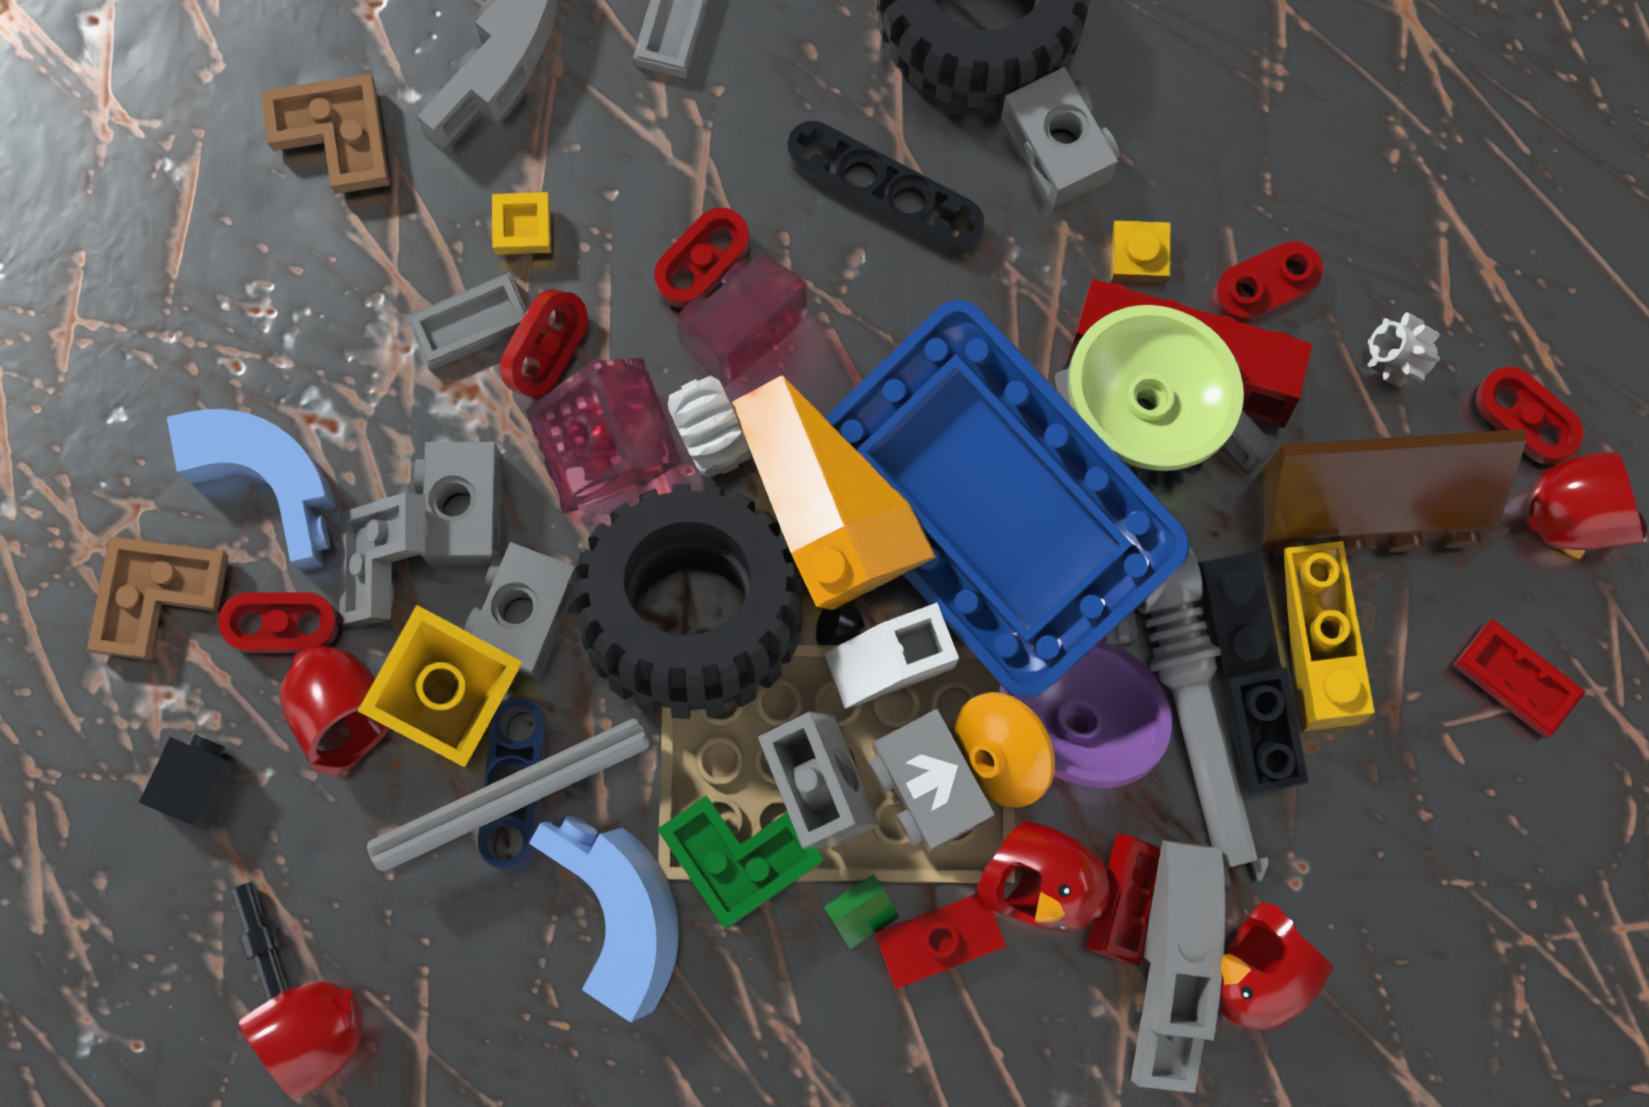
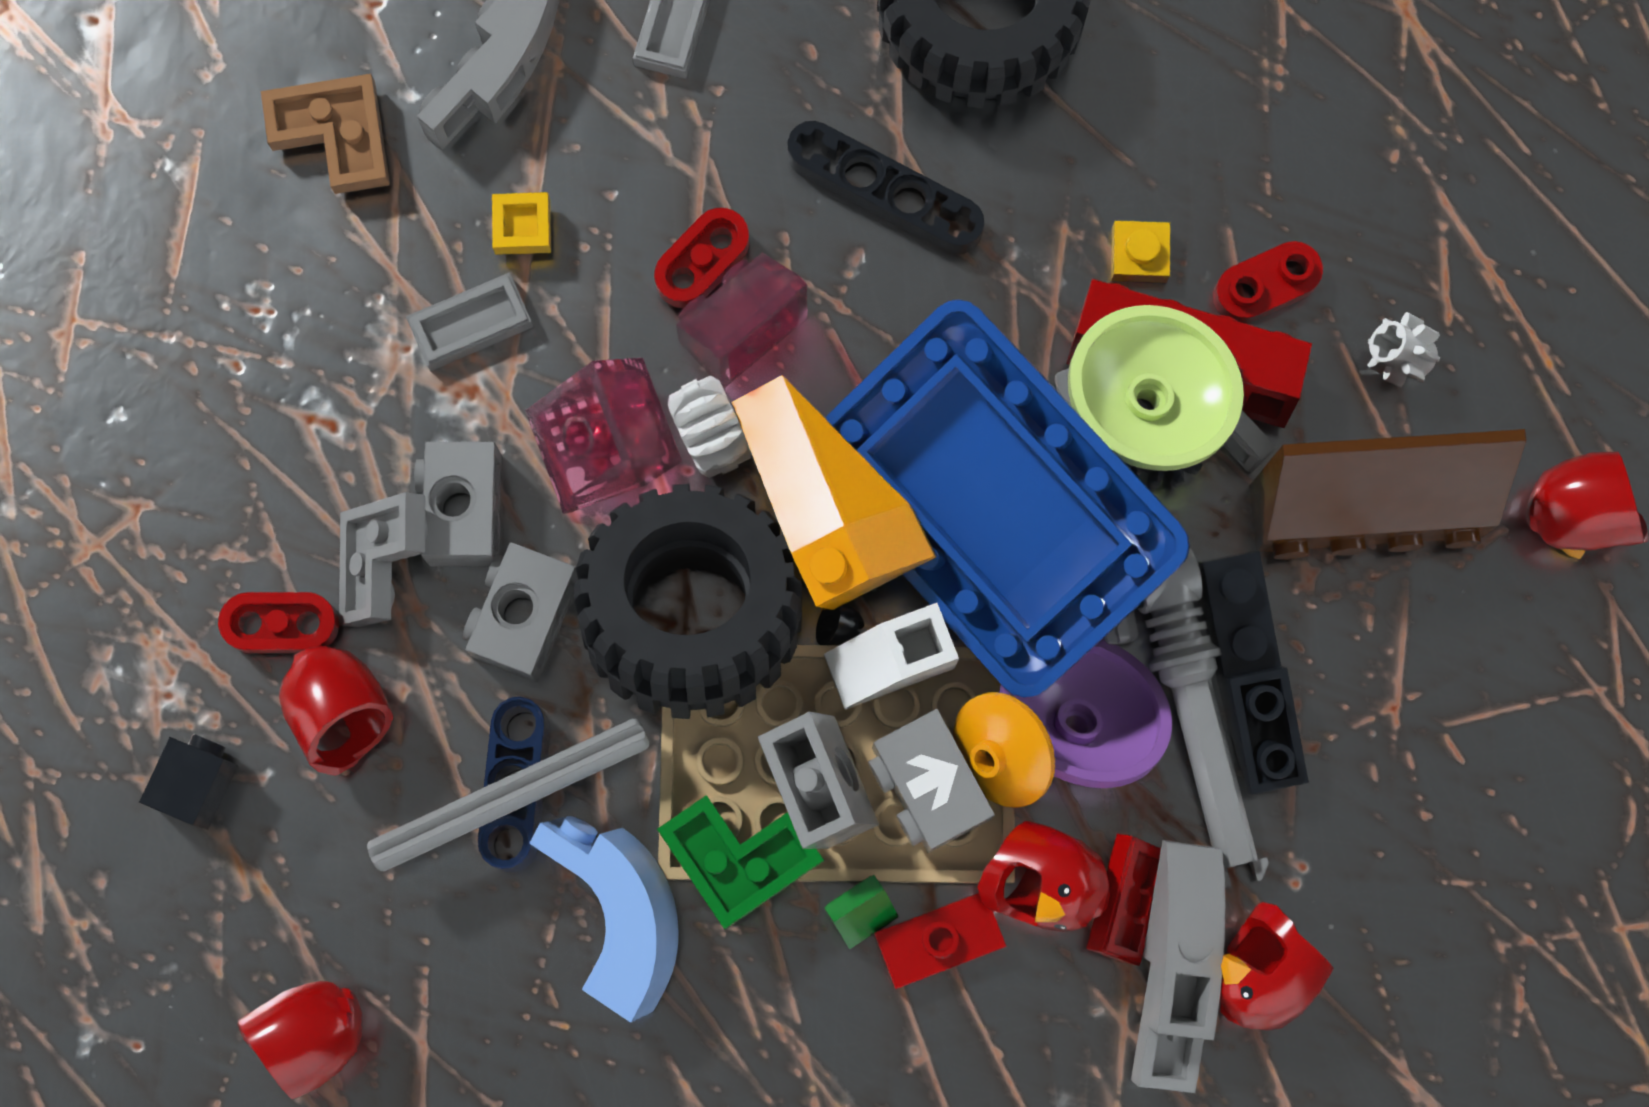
medium nougat plate [87,536,229,661] -> none
light blue arch [167,409,337,573] -> none
black bar [230,882,289,1002] -> none
yellow slope [358,605,523,767] -> none
red plate [500,289,588,397] -> none
light grey brick [1001,67,1119,209] -> none
yellow slope [1284,541,1375,732] -> none
red plate [1453,618,1586,739] -> none
red plate [1476,367,1584,465] -> none

